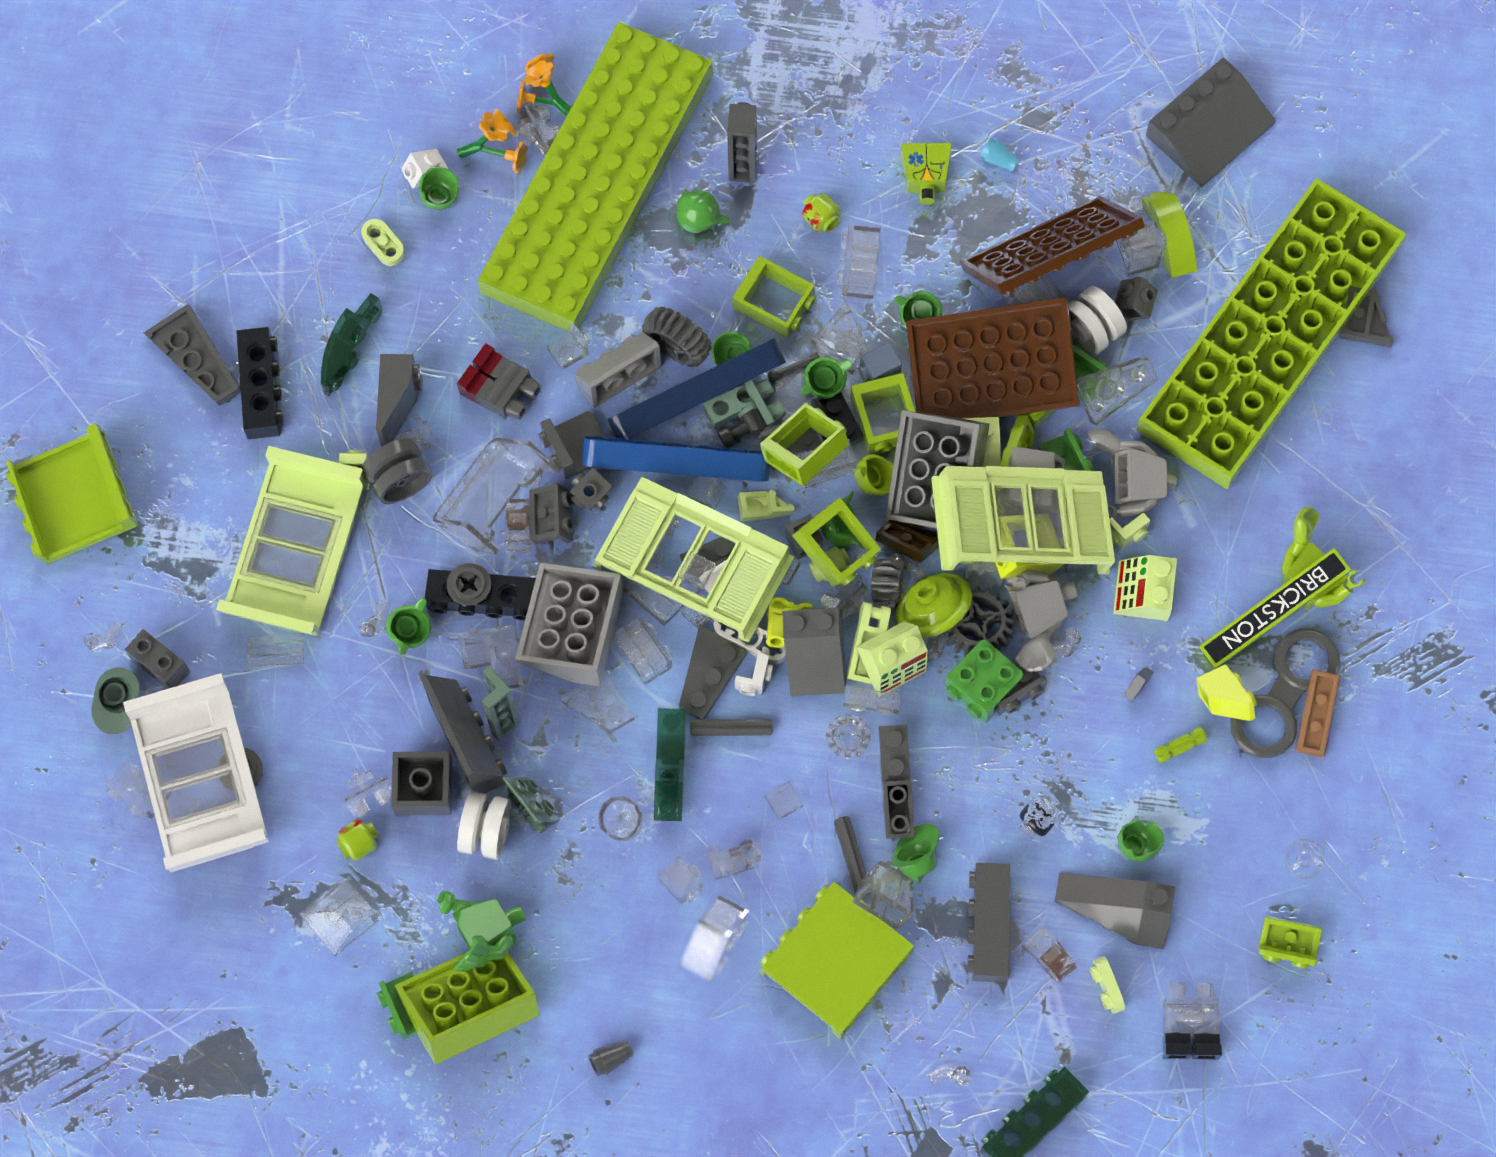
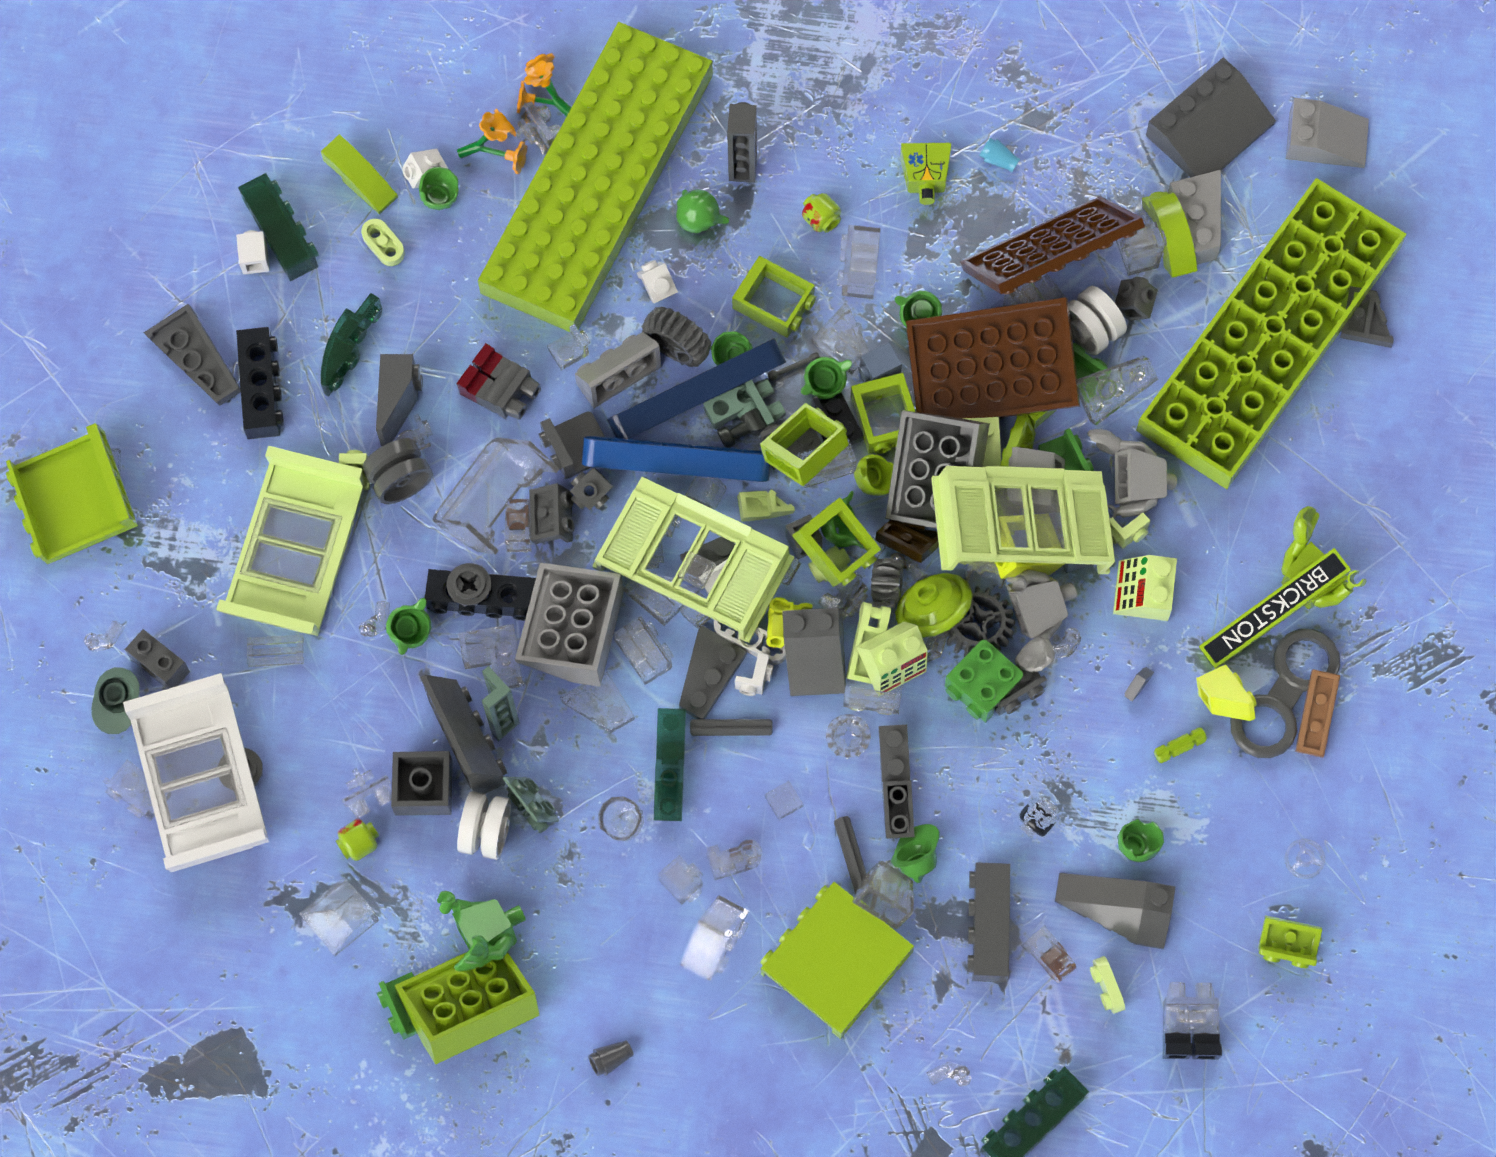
none -> white brick [236,230,270,275]
none -> clear green brick [238,173,319,282]
none -> lime slope [321,134,398,214]
none -> white bracket [637,260,678,304]
none -> light grey wedge [1168,170,1221,264]
none -> light grey slope [1286,98,1369,168]

